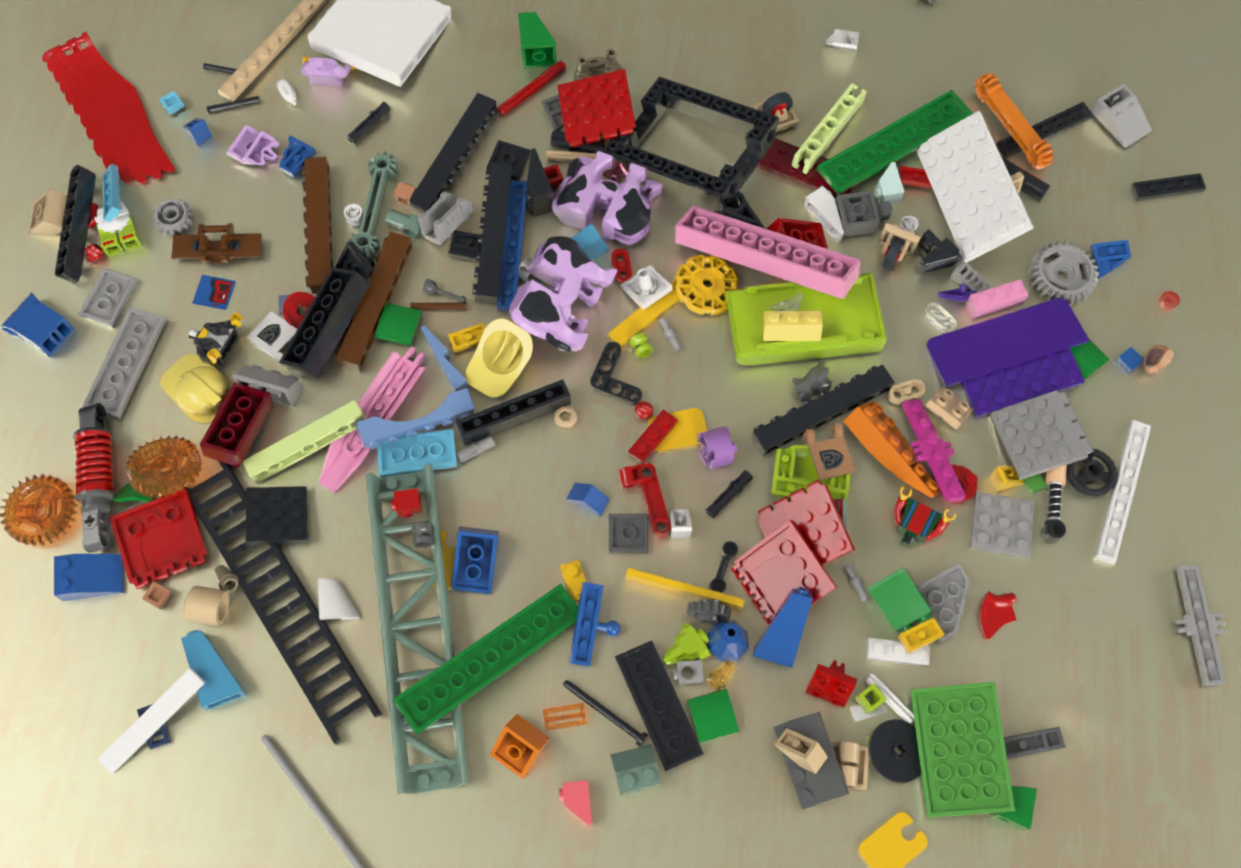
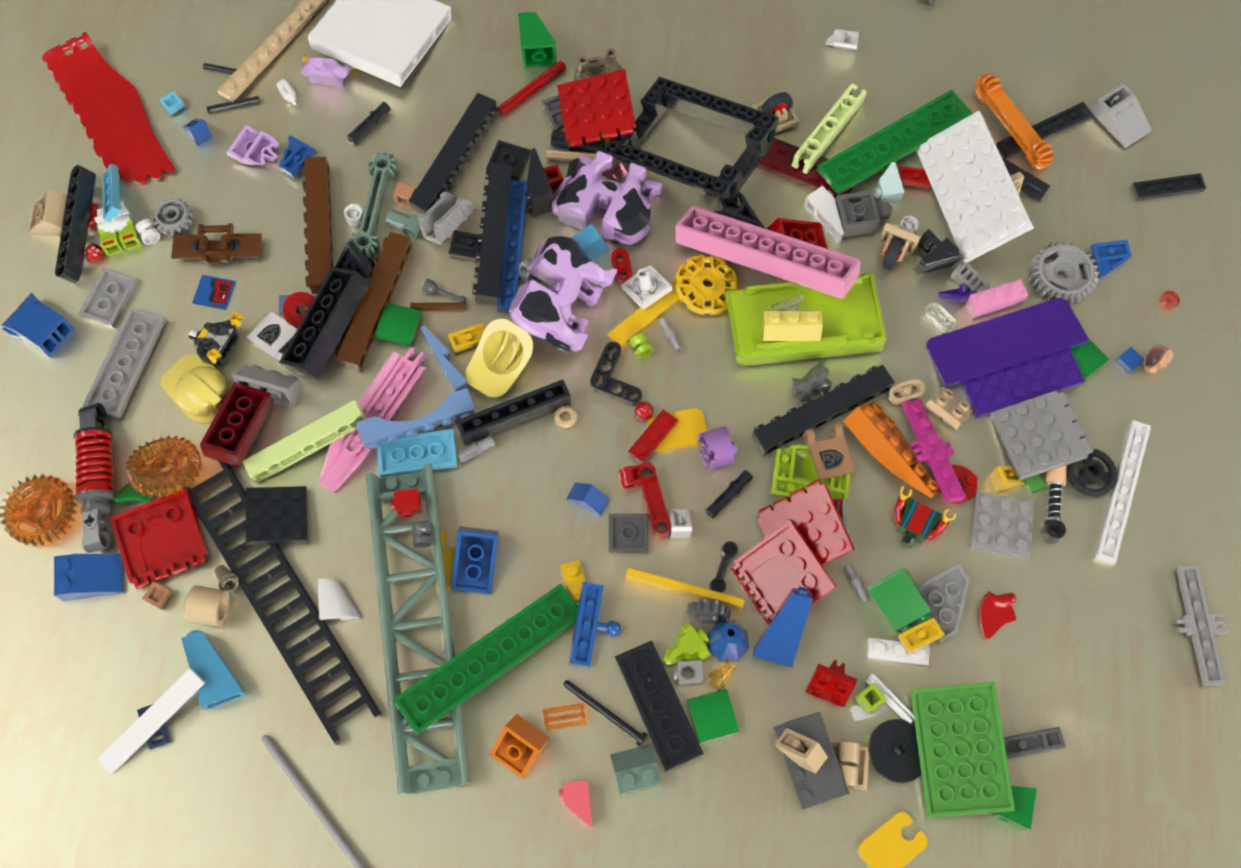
none -> white wheel [135,219,160,245]

